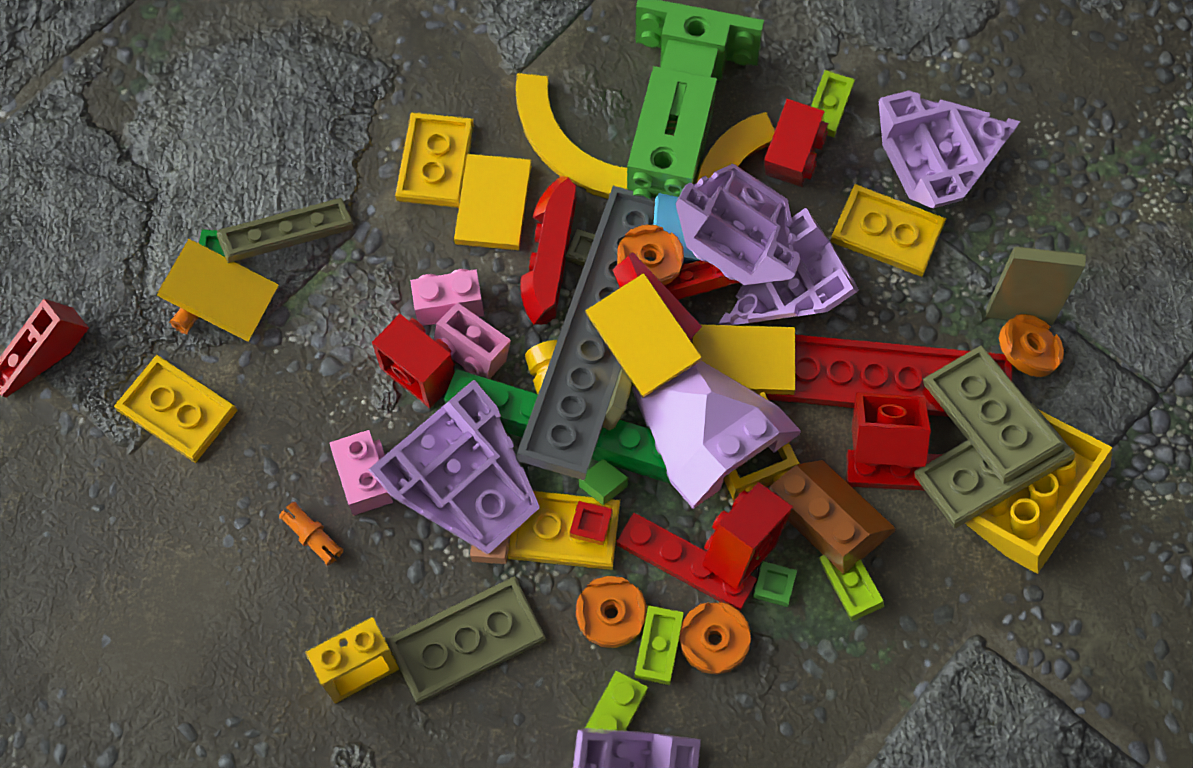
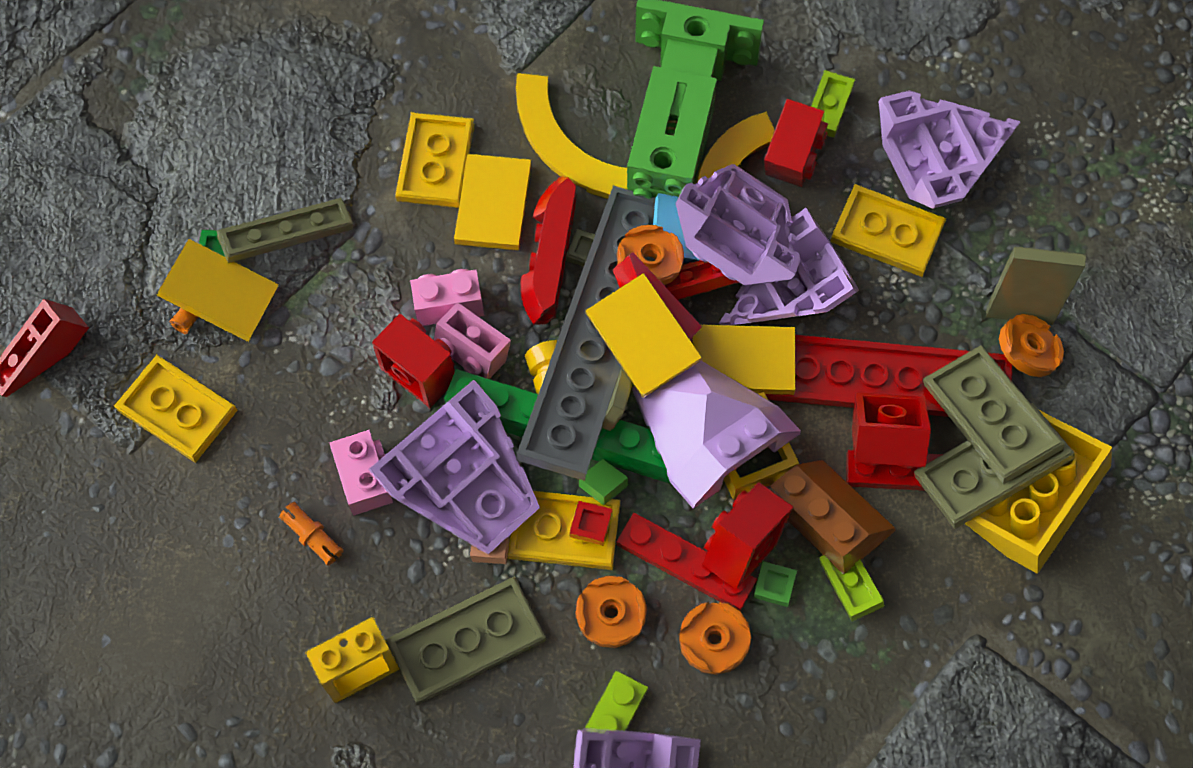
lime plate [634,606,684,685] -> none

